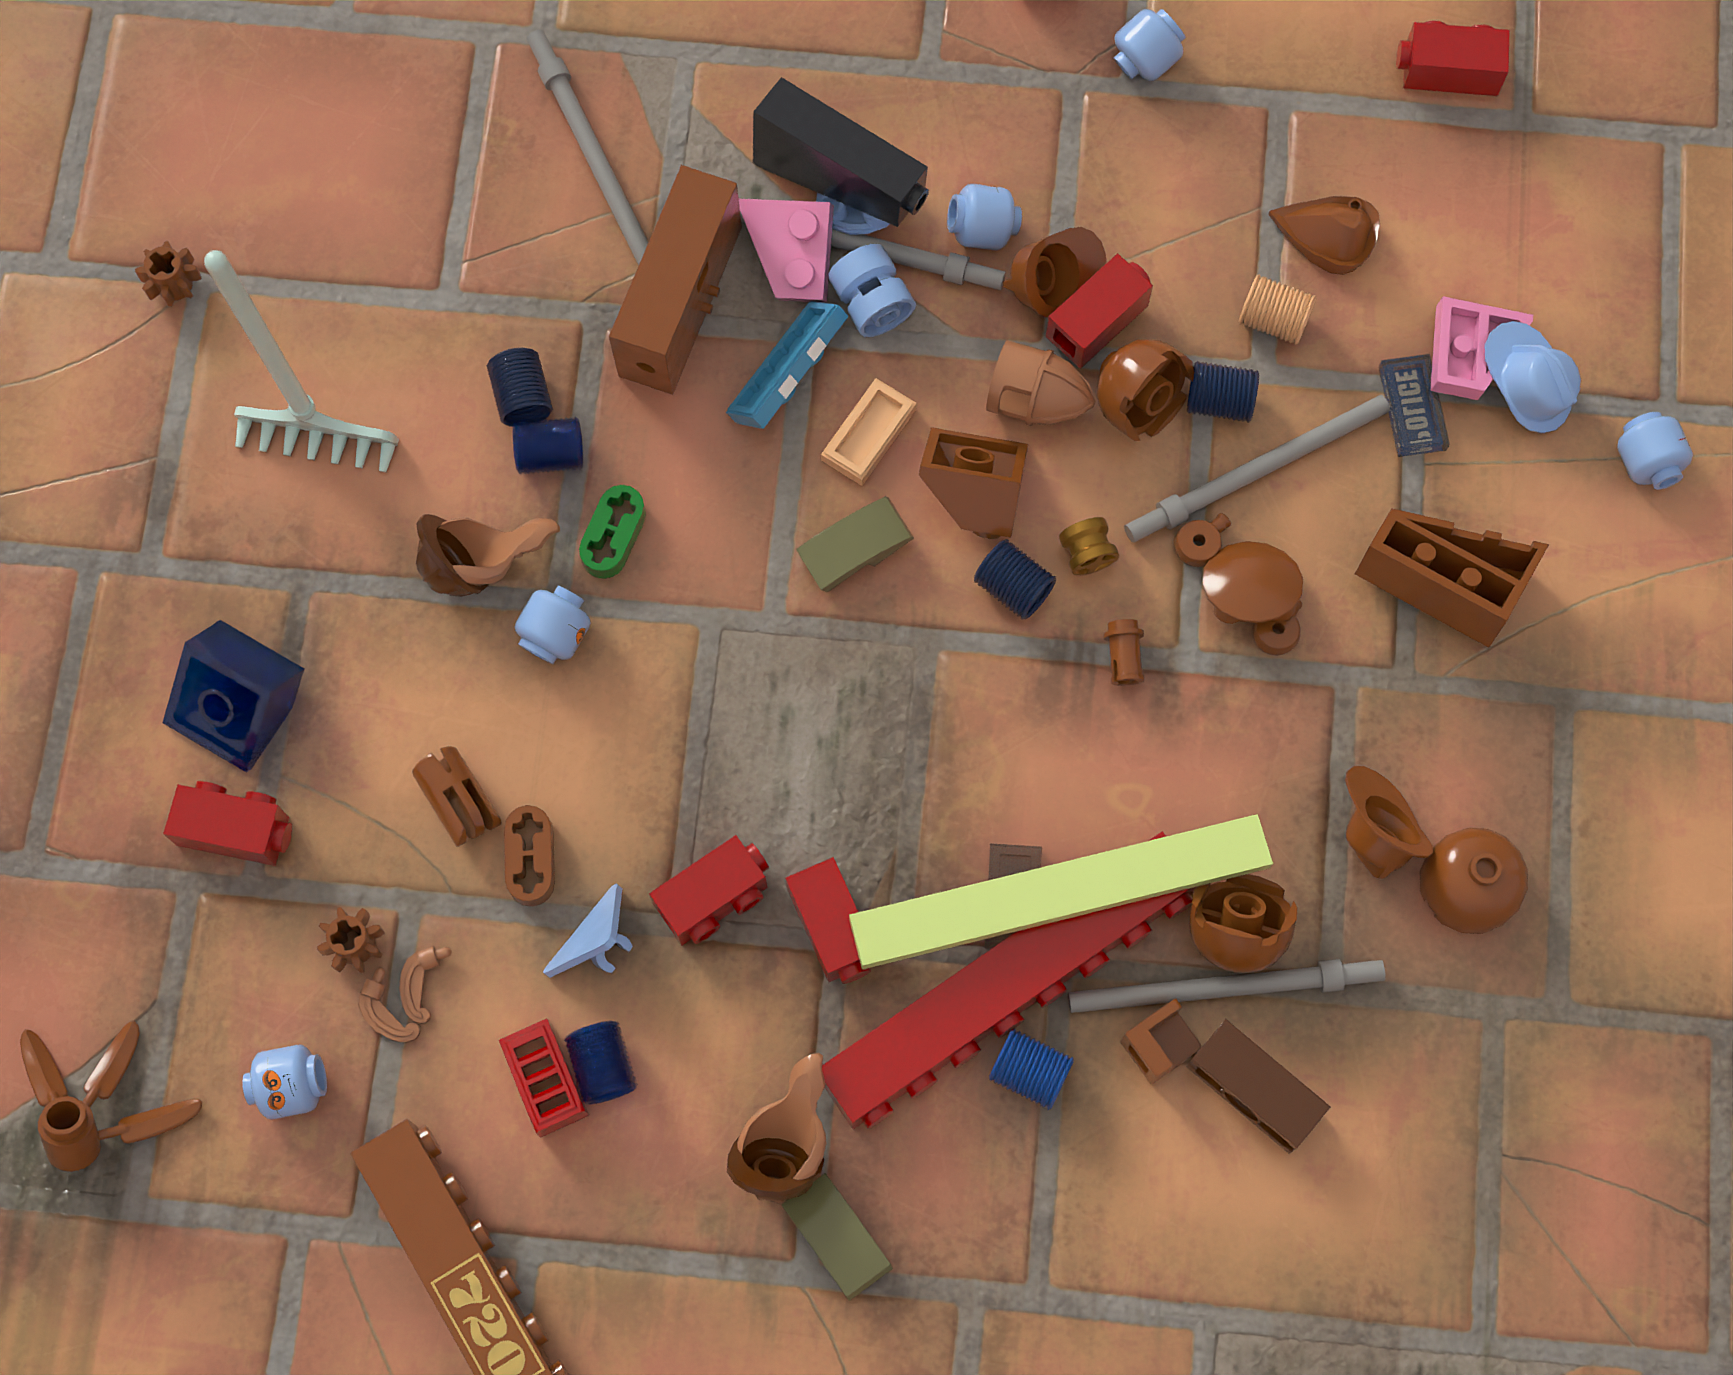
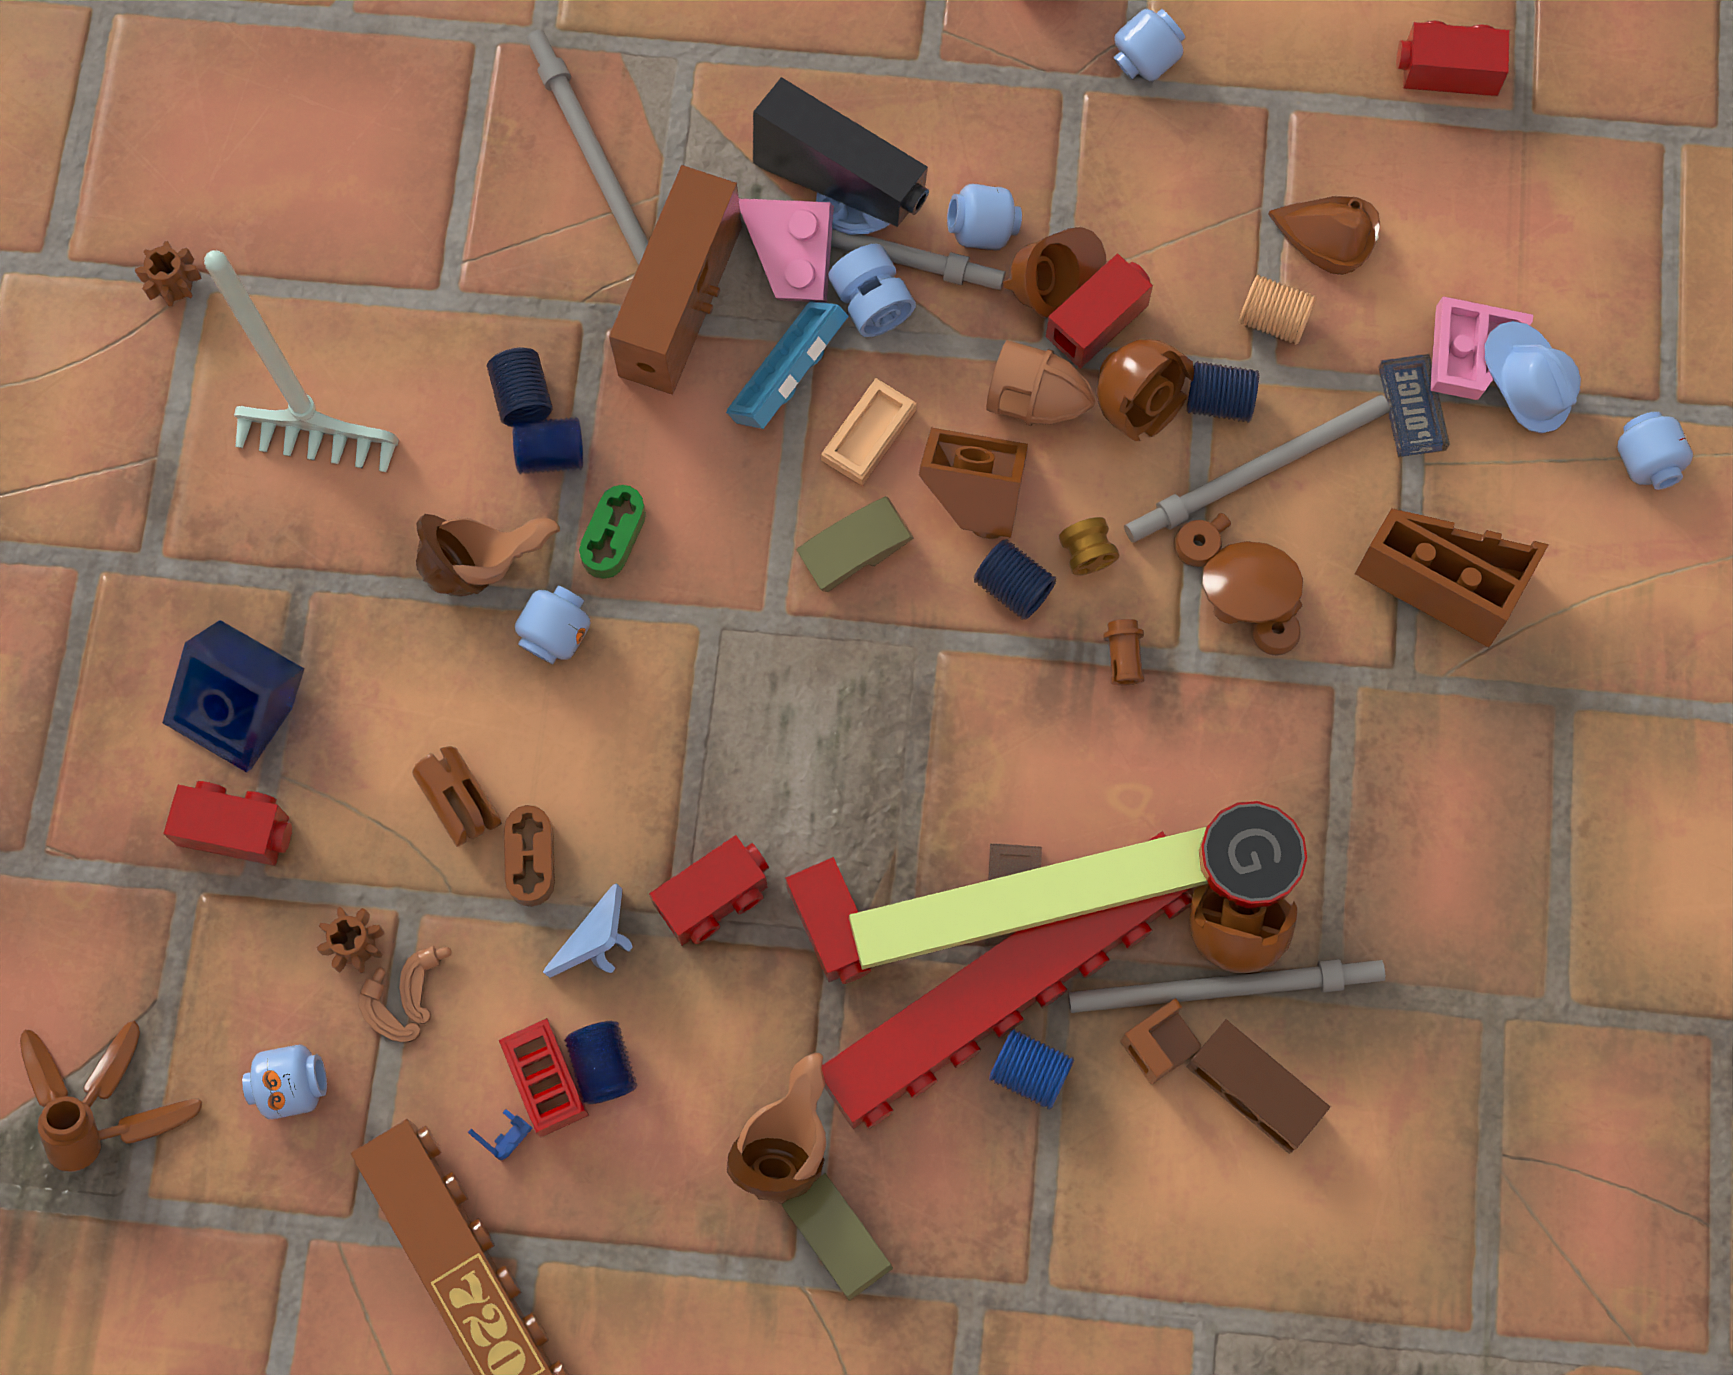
dark orange piece [1345,766,1433,879] -> none
dark orange cylinder [1420,828,1528,934] -> none
none -> blue piece [468,1109,532,1160]
none -> black tile [1199,801,1307,908]

